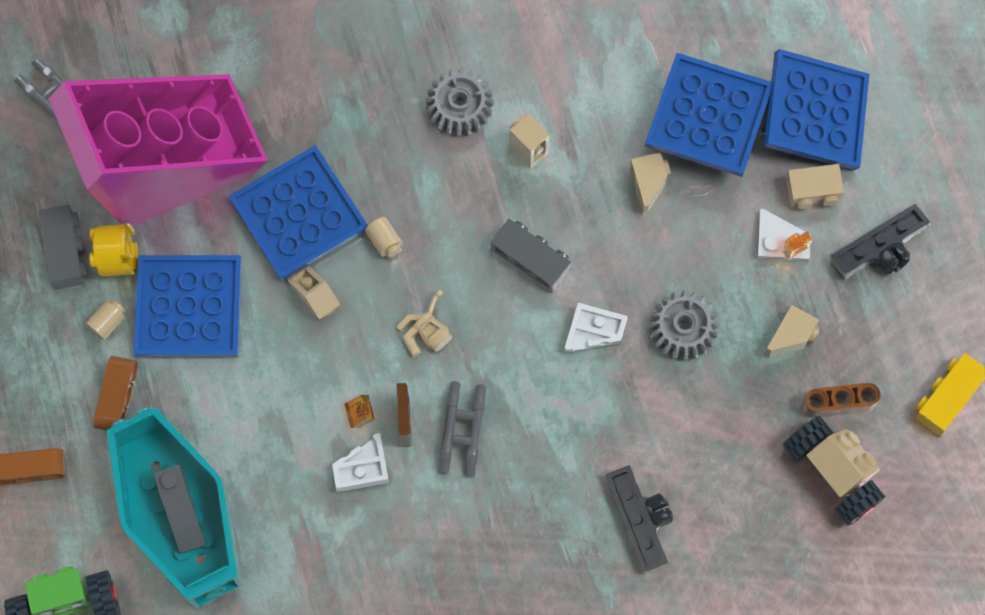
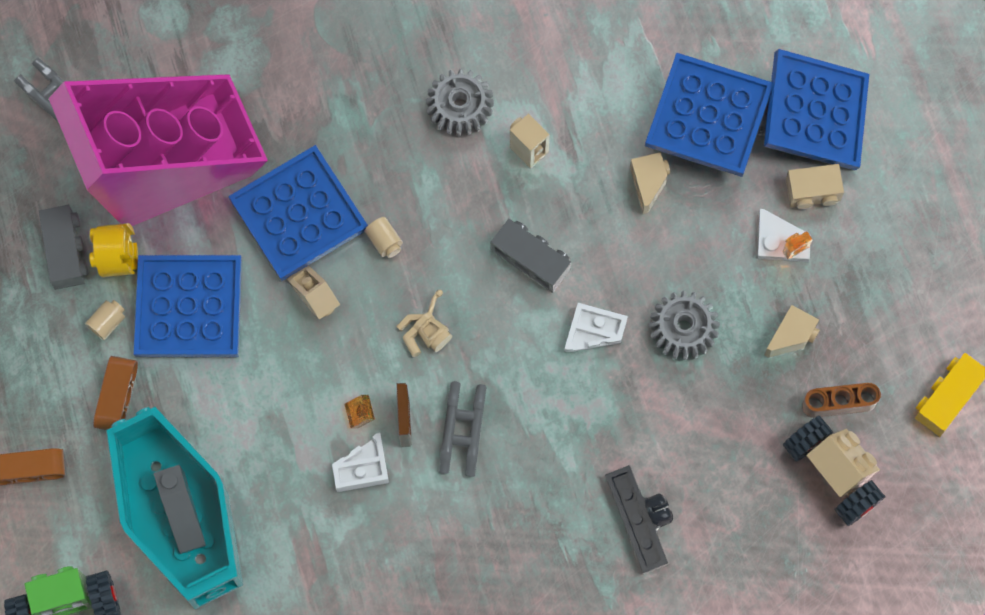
black plate [831,204,931,279] -> none

